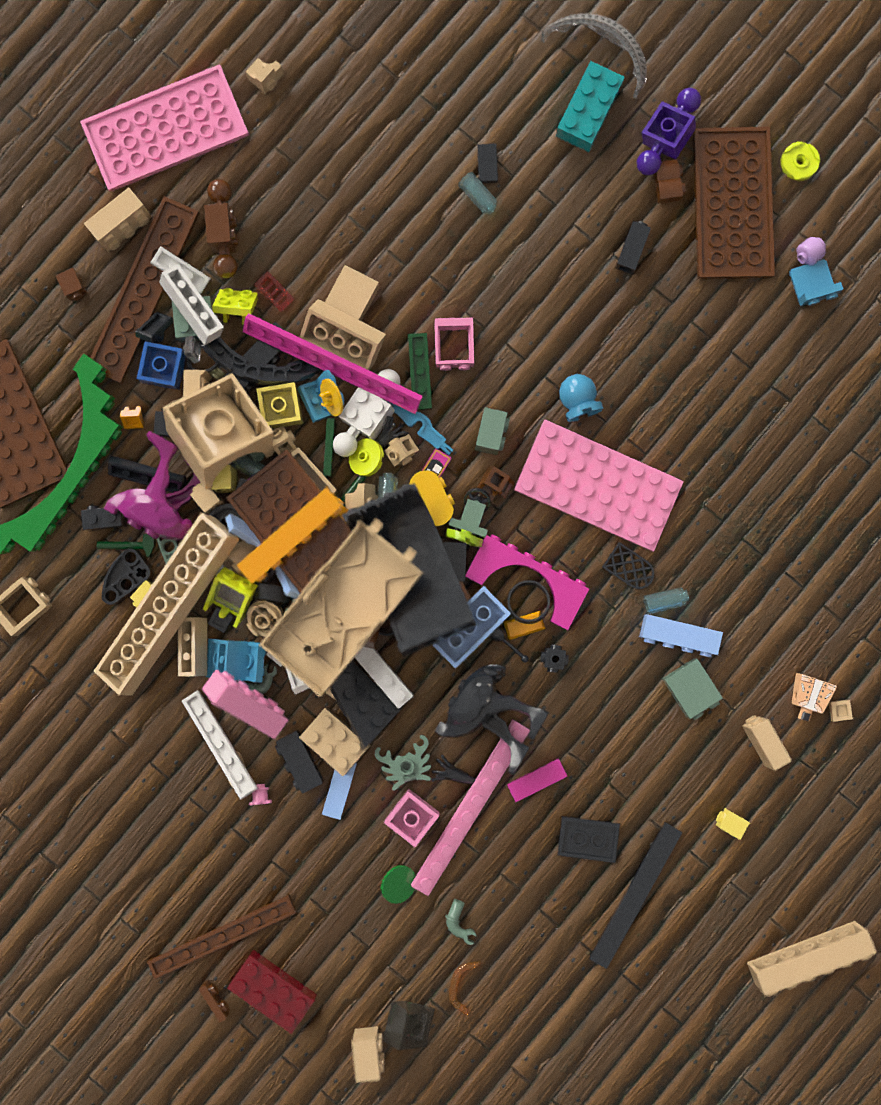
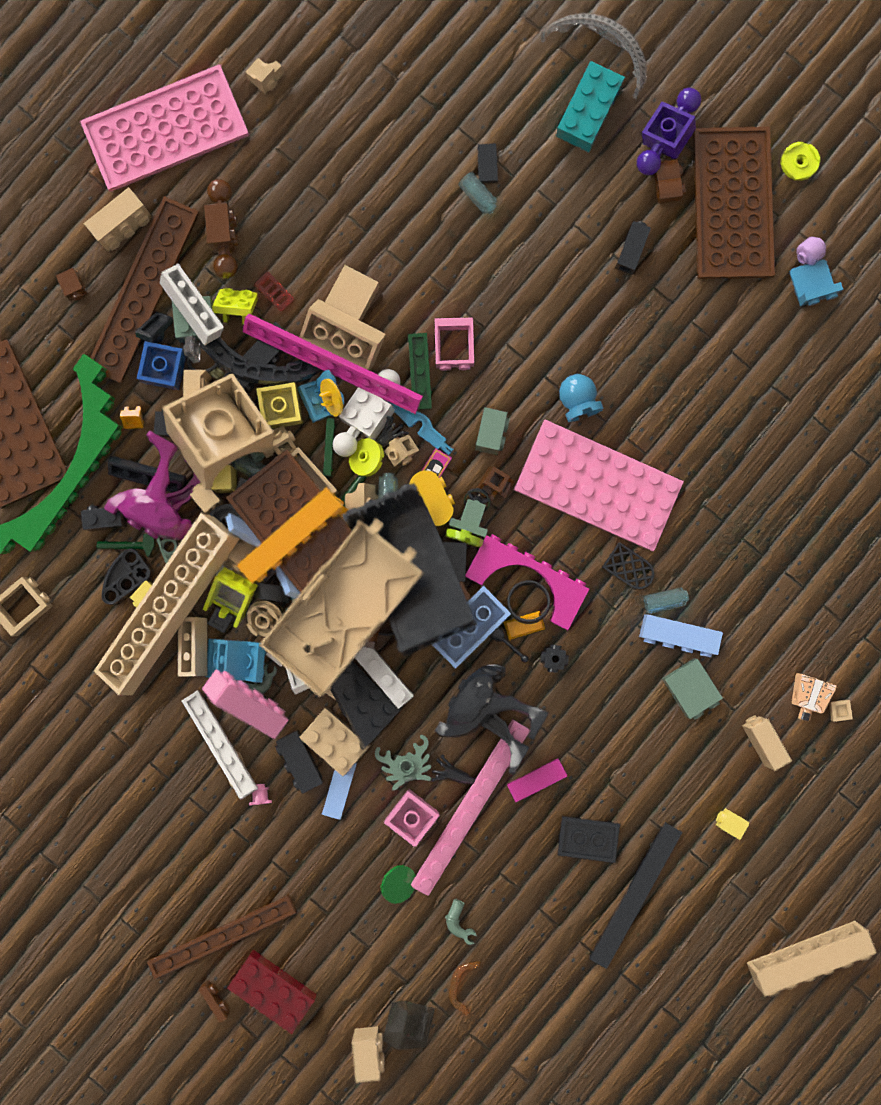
white tile [151,246,210,295] -> none

